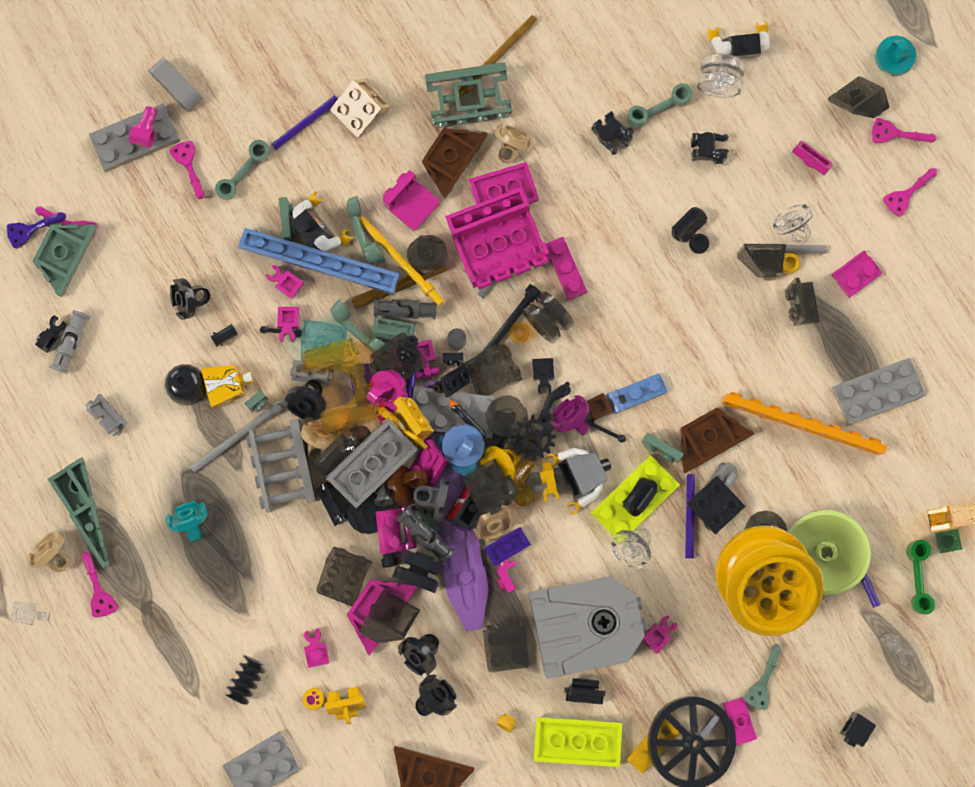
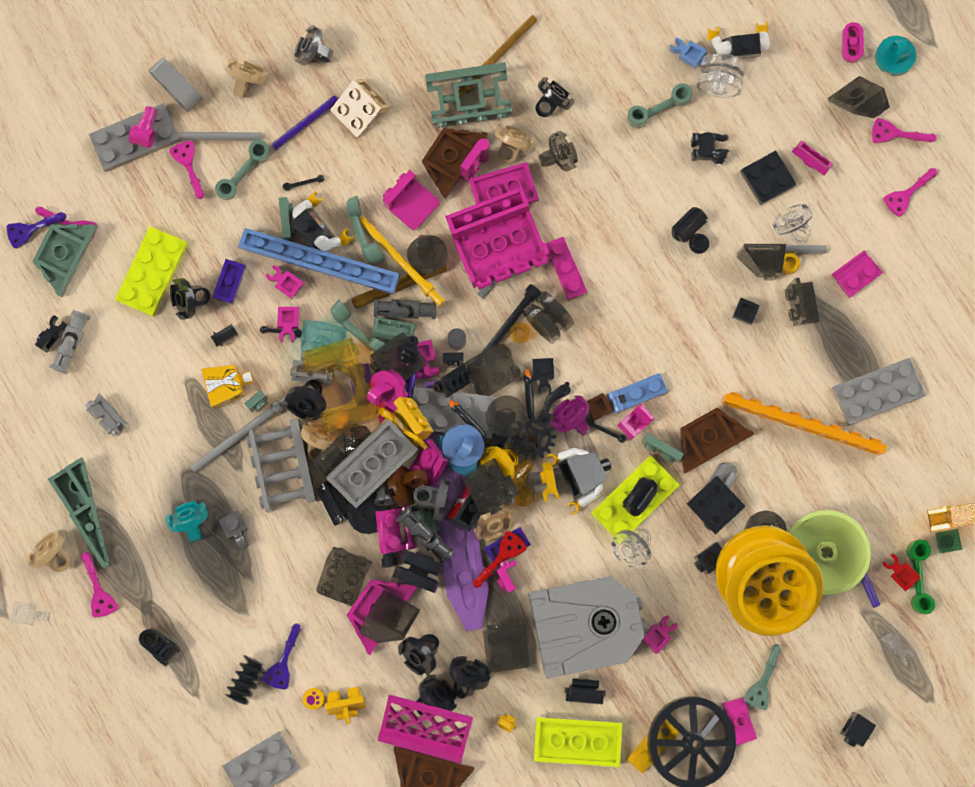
black cylinder [164,364,207,406] -> none
dark pink plate [304,628,330,668] -> none
black animal [591,111,634,155] -> none
dark purple bar [685,474,695,559] -> none
none -> neon yellow plate [115,226,188,317]
none -> black piece [139,628,181,667]
none -> light grey bar [180,132,262,141]
none -> dark purple plate [212,259,246,305]
none -> flat silver plate [218,510,249,549]
none -> tan tile [226,59,268,99]
none -> dark purple piece [262,623,301,690]
none -> black hinge [283,175,324,191]
none -> flat silver tile [294,25,334,66]
none -> dark pink fence [378,694,473,764]
none -> black tile [448,656,491,699]
none -> dark pink plate [460,139,489,182]
none -> red piece [473,531,527,588]
none -> black piece [523,369,534,420]
none -> black tile [535,77,574,117]
none -> clear smoke tile [538,131,578,172]
none -> dark pink bracket [617,404,654,440]
none -> medium blue plate [670,38,707,69]
none -> black brick [693,542,722,574]
none -> black plate [732,298,760,325]
none -> black plate [740,150,797,206]
none -> dark pink plate [842,22,864,63]
none -> red plate [882,554,921,592]

